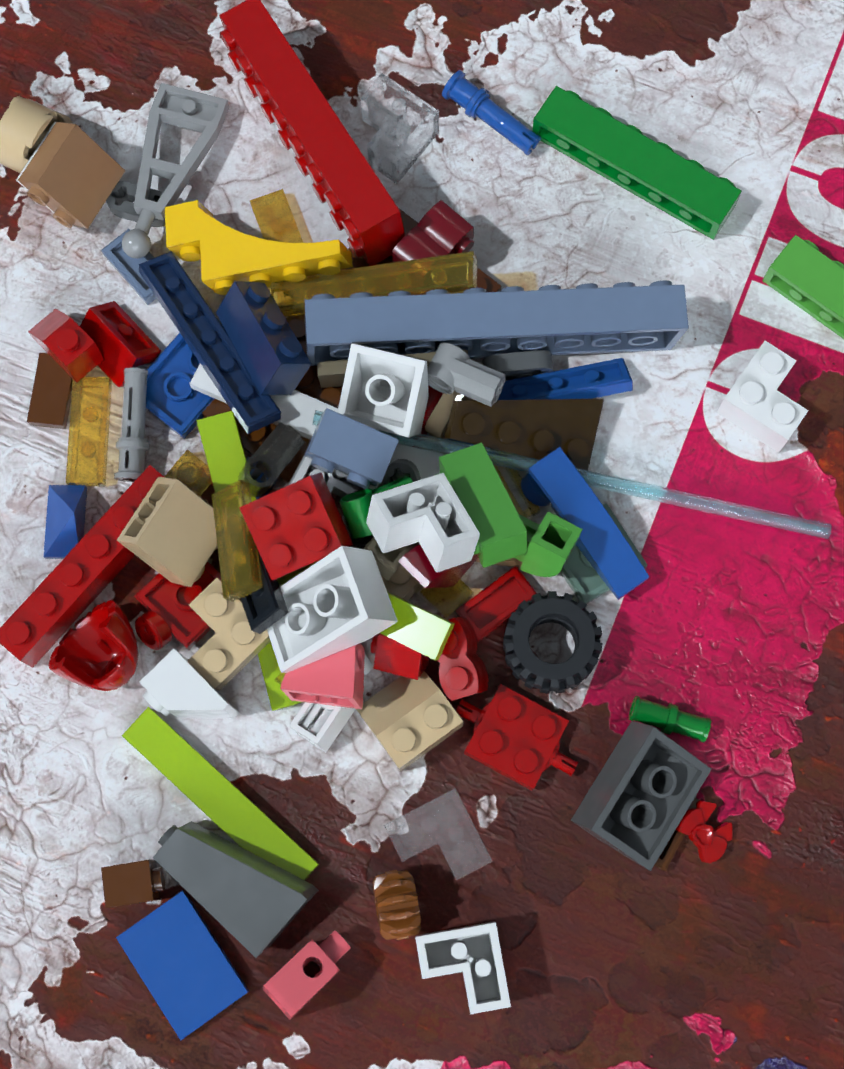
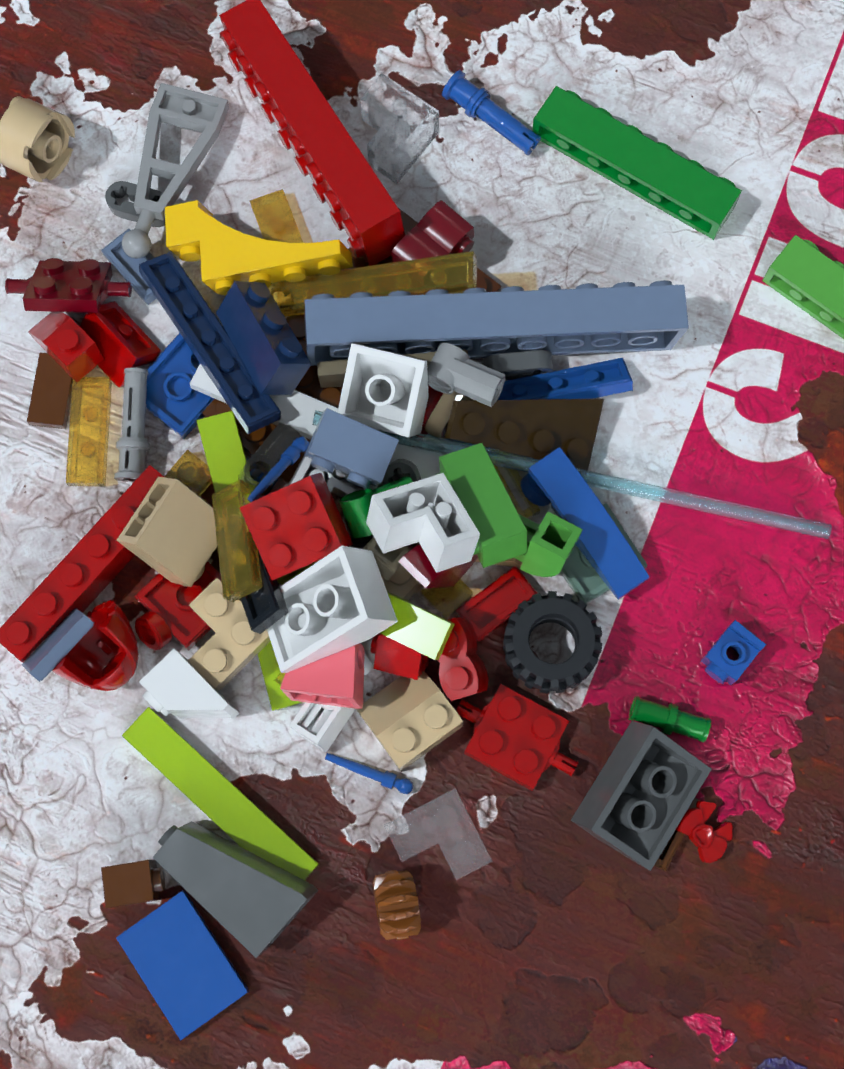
medium nougat piece [16,122,125,229] -> none
blue slope [43,485,87,559] -> none
coral torso [263,930,351,1020] -> none
white brick [415,921,511,1014] -> none
white brick [716,341,808,453] -> none
none -> dark red plate [5,258,132,313]
none -> sand blue tile [22,608,94,682]
none -> blue piece [247,437,309,502]
none -> blue piece [325,753,413,794]
none -> blue brick [701,620,766,685]

